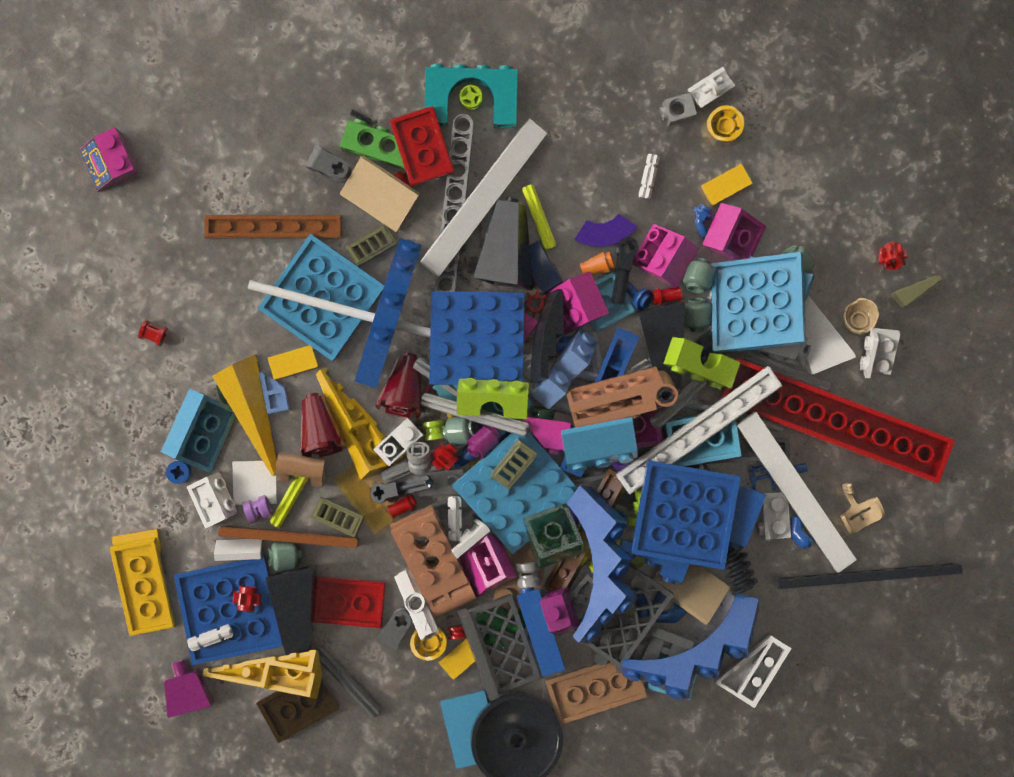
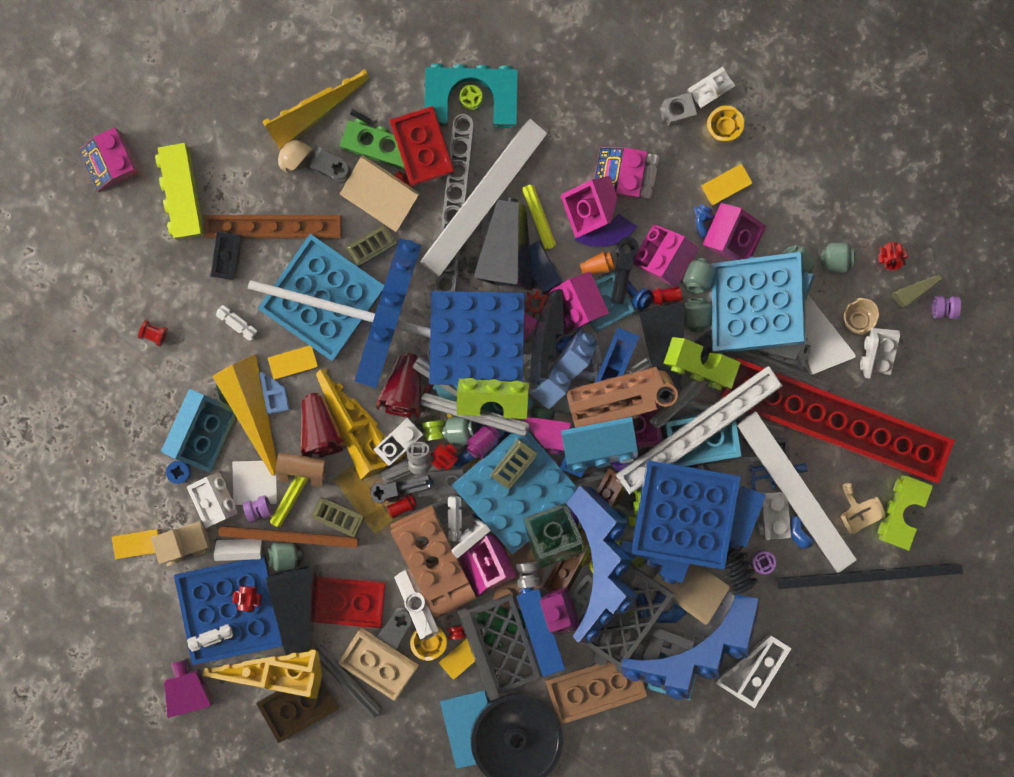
yellow tile [110,537,176,636] -> none
none -> tan brick [150,521,211,566]
none -> neon yellow brick [155,143,204,241]
none -> black plate [210,230,241,280]
none -> white axle [216,305,258,341]
none -> yellow wedge [262,69,370,150]
none -> tan hair [278,140,312,173]
none -> tan tile [338,628,419,701]
none -> dark pink slope [560,176,618,238]
none -> dark pink slope [595,147,647,200]
none -> medium lavender wheel [750,550,776,574]
none -> sand green head [821,243,855,273]
none -> lime arch [877,475,933,551]
none -> medium lavender wheel [932,296,961,319]

